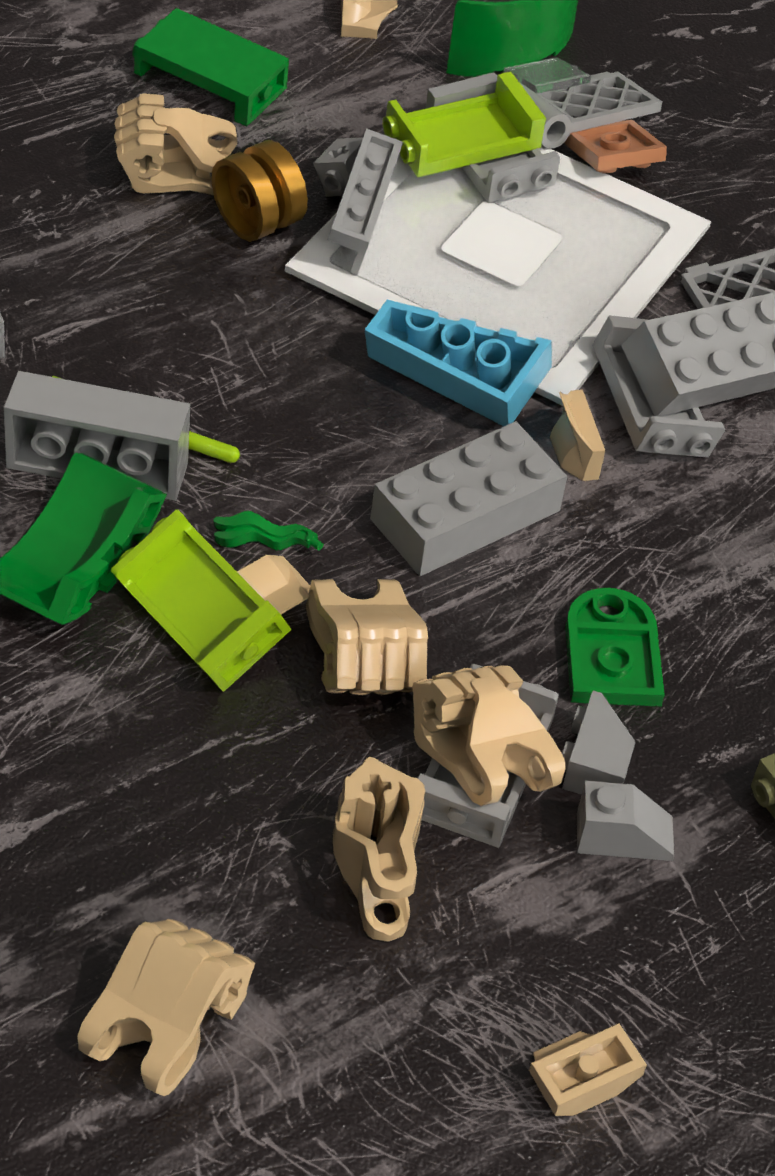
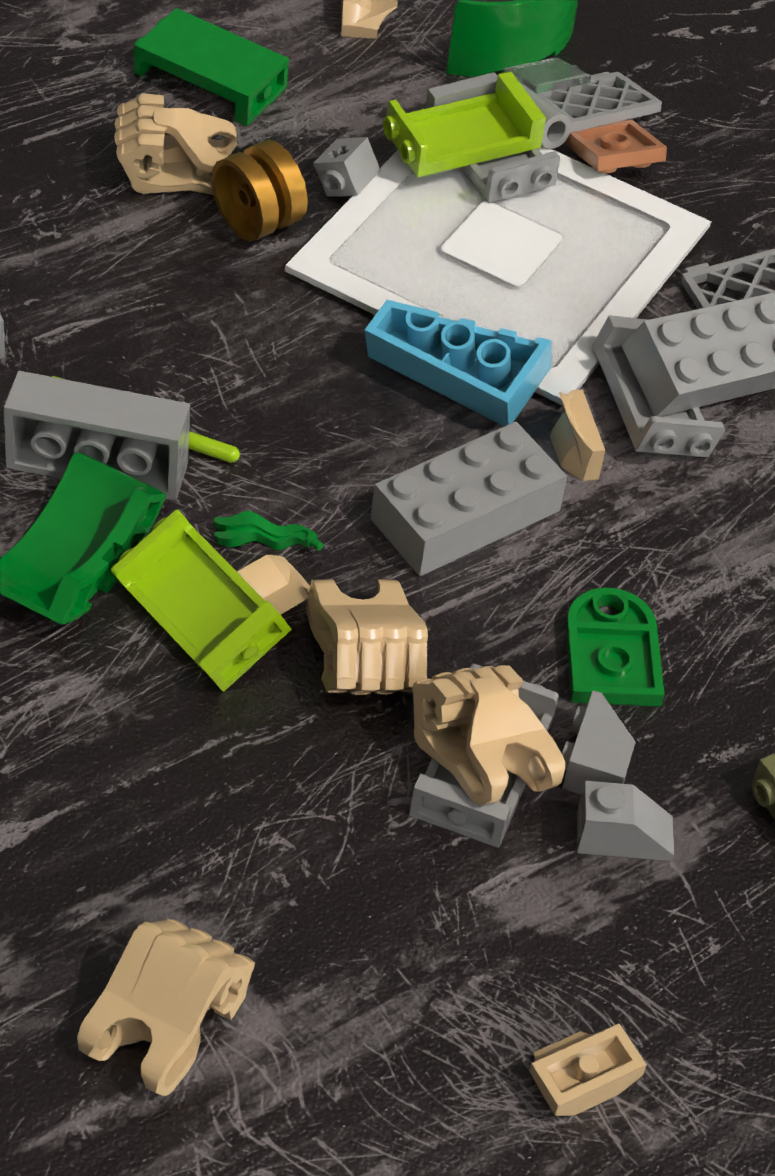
light grey panel [327,129,403,275] -> none
tan piece [333,757,425,941] -> none

